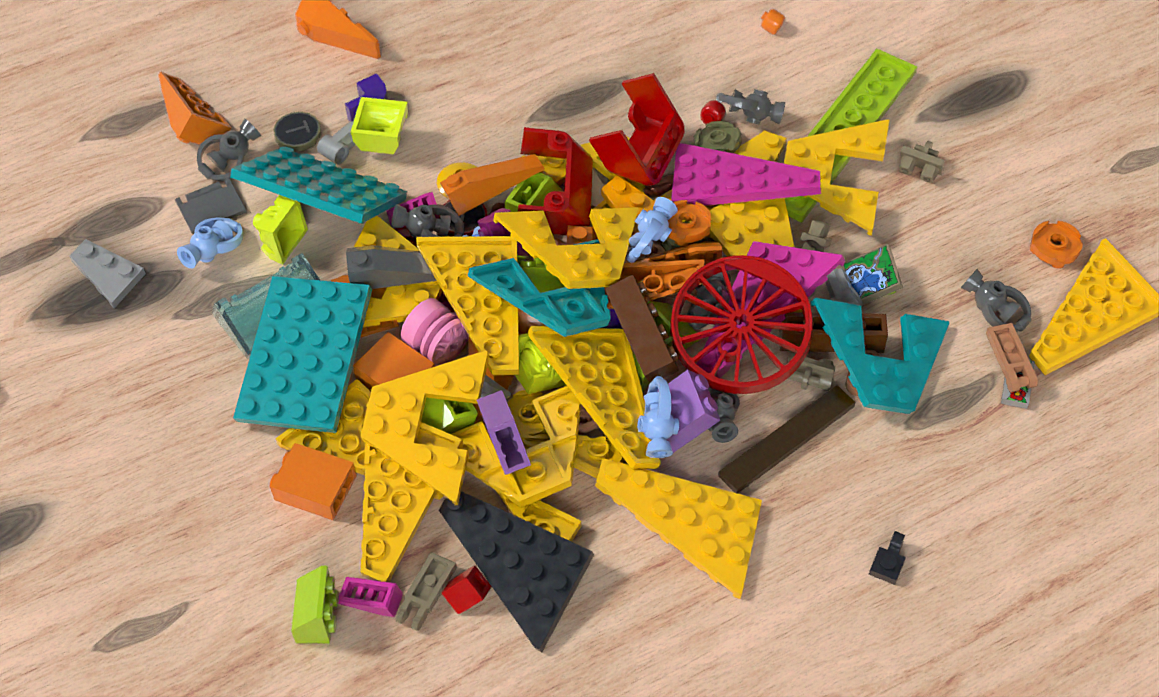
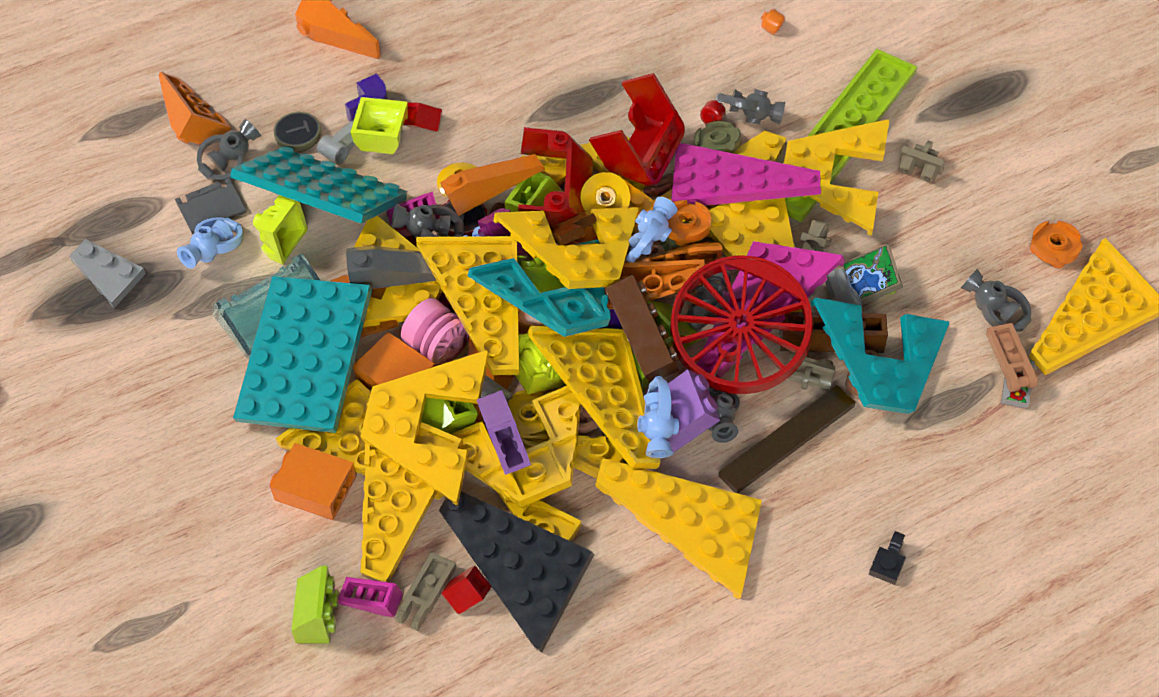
none -> red panel [403,102,442,132]
none -> reddish brown tile [550,211,597,245]
none -> yellow dish [581,172,630,212]

